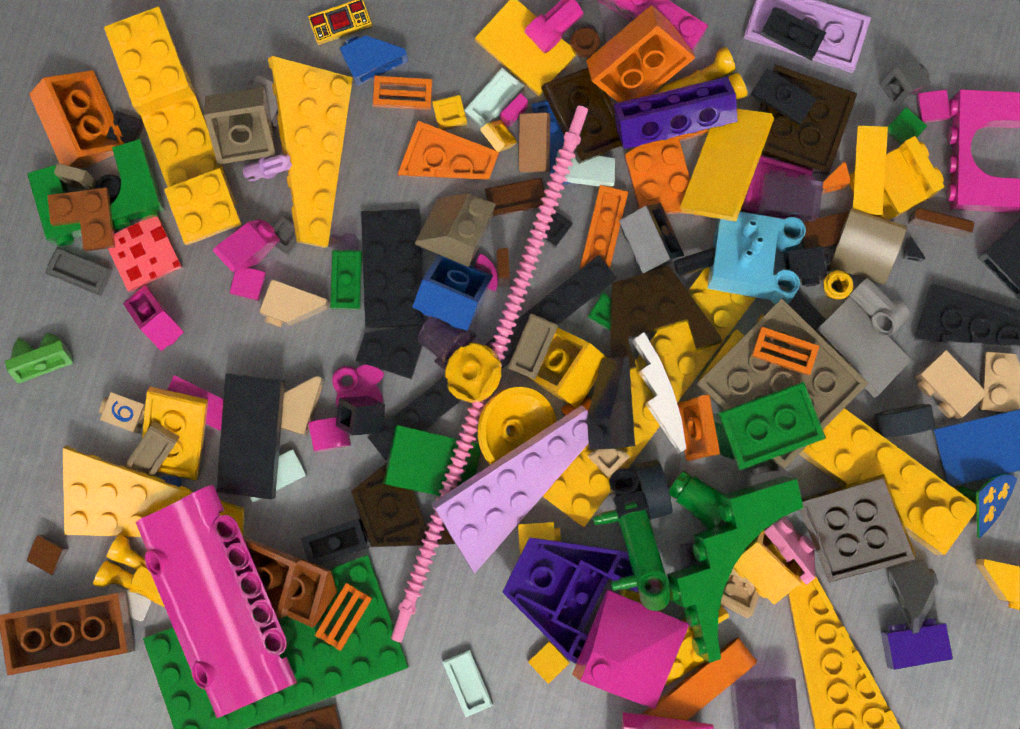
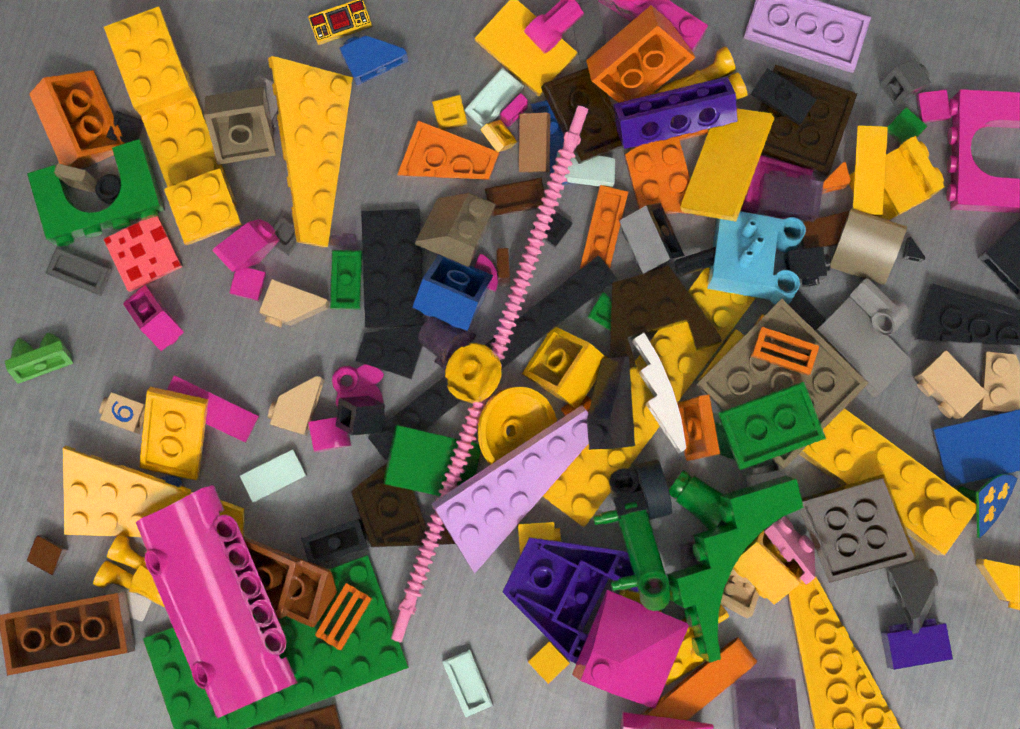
dark orange plate [47,188,115,251] -> none
dark tan tile [125,421,179,476] -> none
black tile [216,373,285,500] -> none
lavender axle [243,154,292,182] -> none
orange tile [373,76,433,110] -> none
dark tan tile [507,313,558,380] -> none
reddish brown tile [570,27,600,58] -> none
tan tile [587,449,630,478] -> none
black plate [760,7,827,61] -> none
yellow cone [823,270,853,299] -> none
black wheel [875,404,935,438] -> none
reddish brown tile [908,208,975,238] -> none

